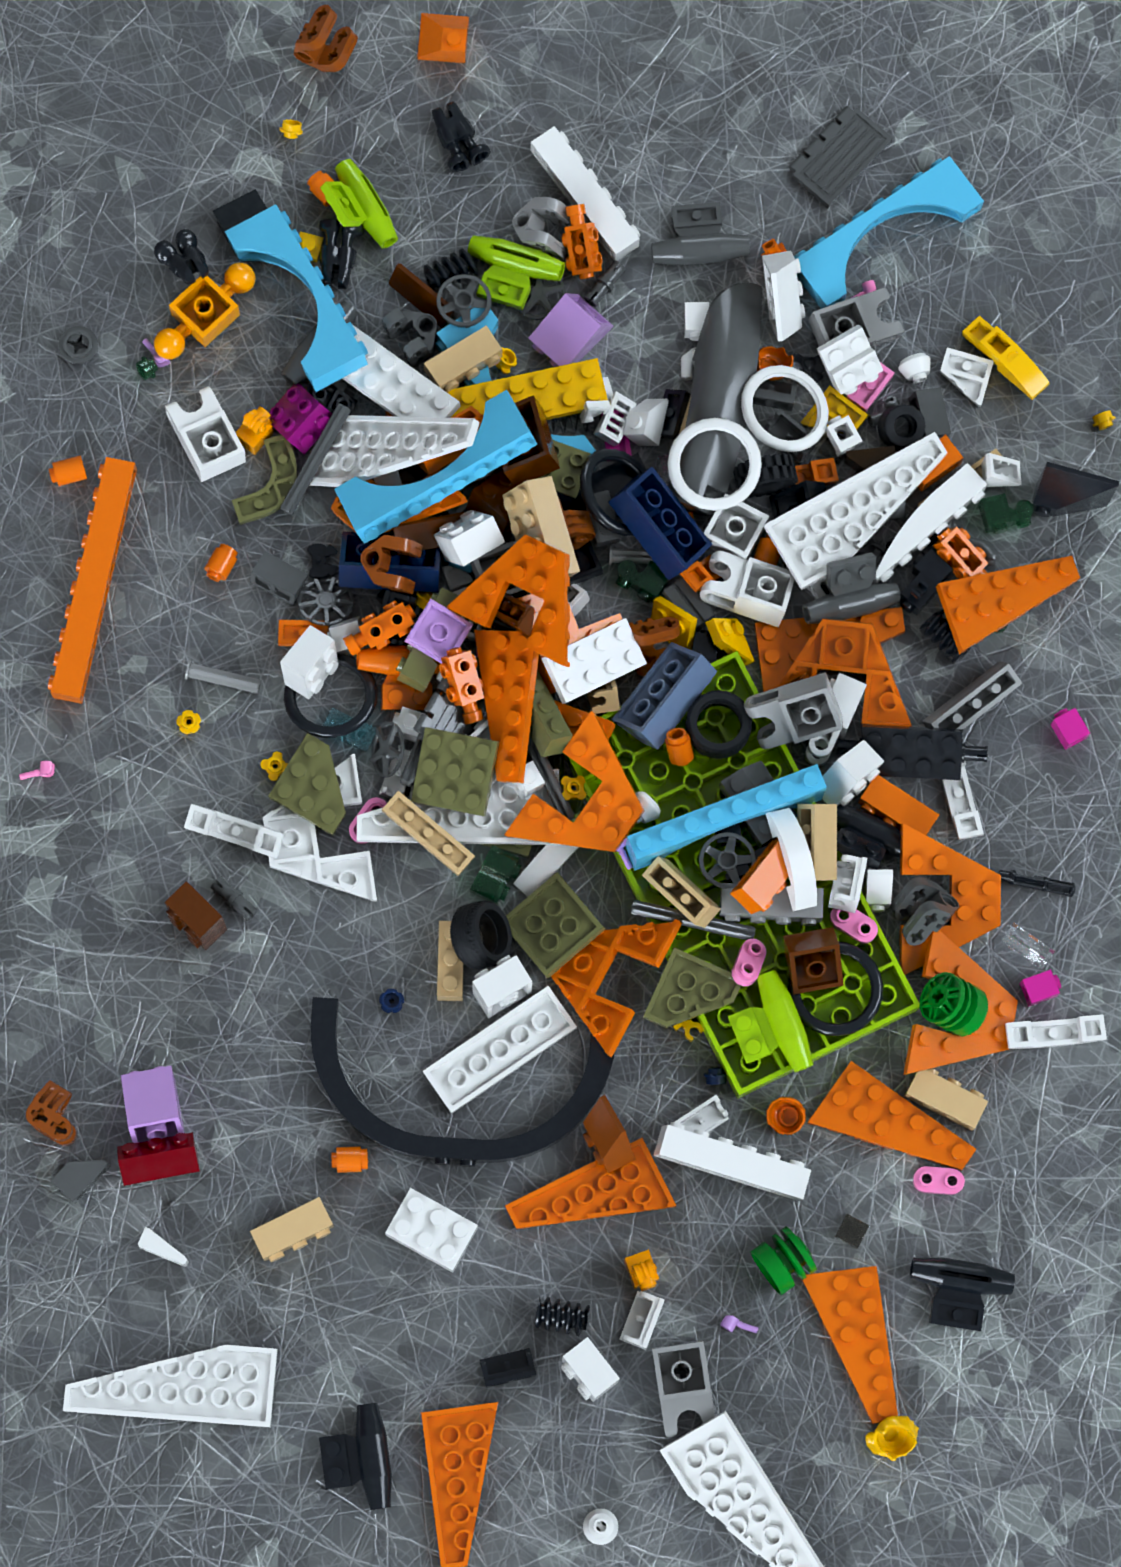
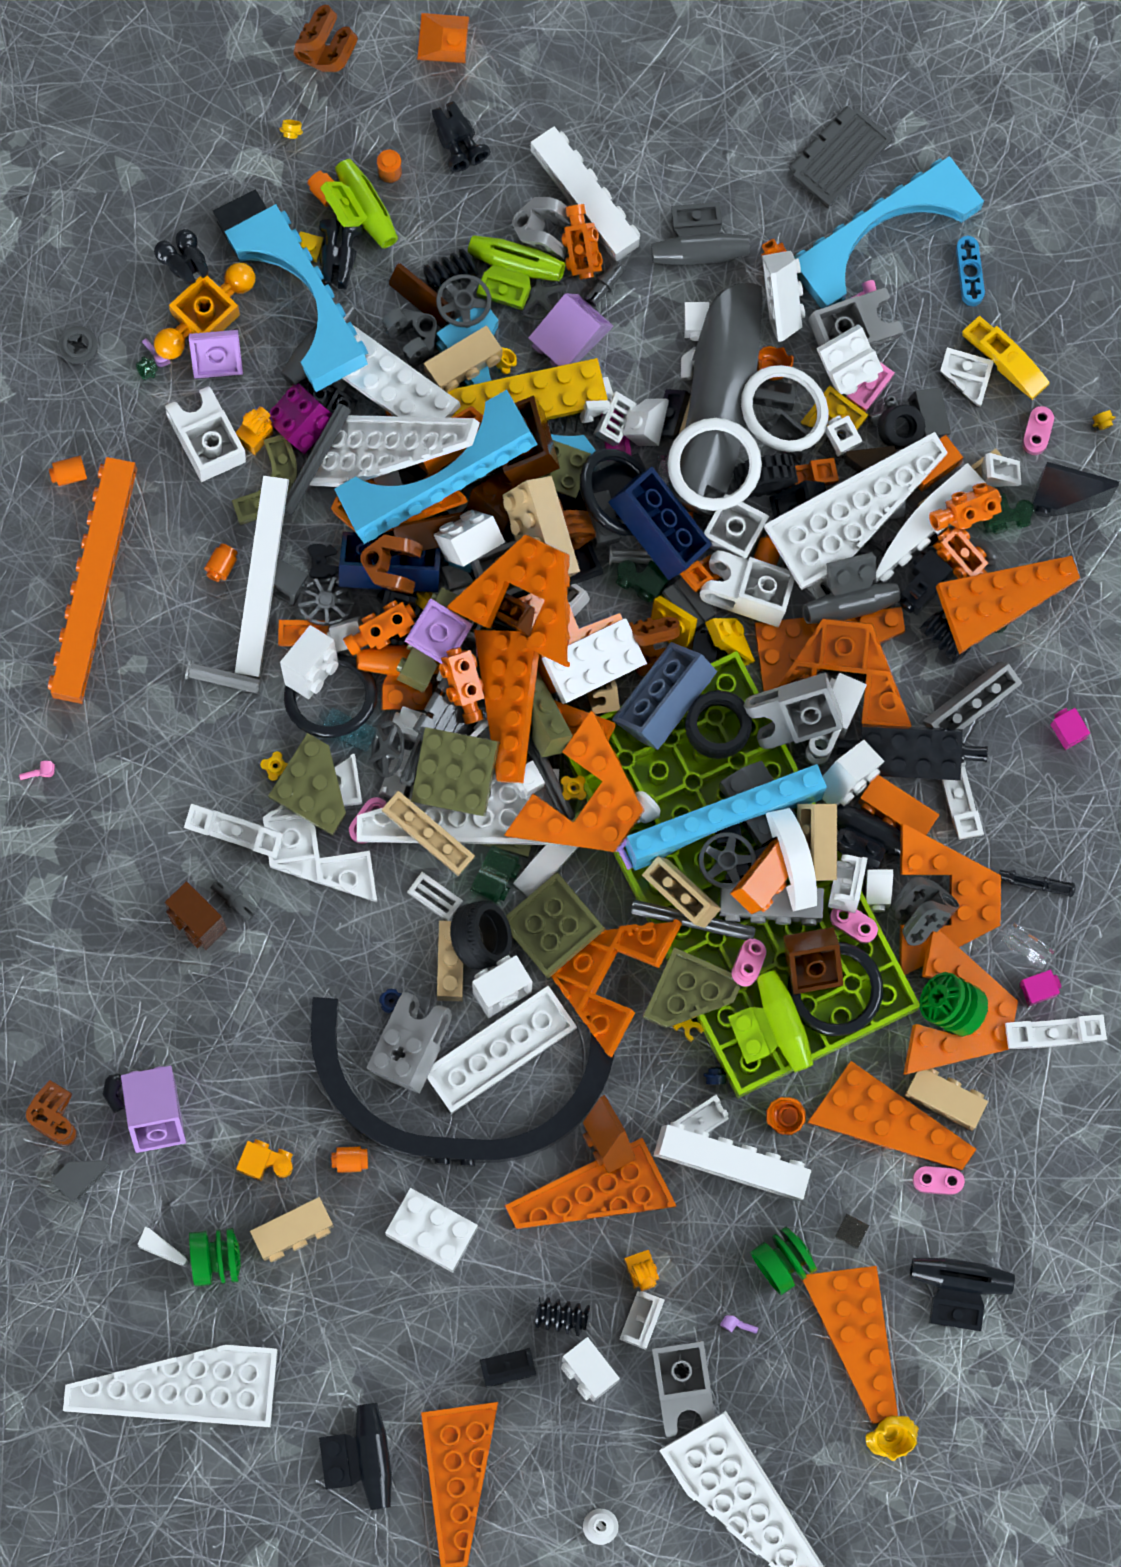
dark red brick [117,1132,200,1186] -> none
yellow plate [176,710,201,734] -> none
orange brick [665,728,694,766] -> none
black piece [793,353,825,383] -> none
white cone [898,353,930,384] -> none
none -> black arm [103,1074,125,1113]
none -> lavender tile [189,330,243,379]
none -> green wheel [189,1228,241,1287]
none -> white tile [235,476,289,677]
none -> light orange brick [236,1139,293,1181]
none -> light grey brick [367,992,452,1094]
none -> orange brick [377,150,402,183]
none -> white tile [407,872,463,921]
none -> orange brick [929,483,1002,531]
none -> dark azure beam [956,236,985,306]
none -> bright pink plate [1022,406,1054,455]

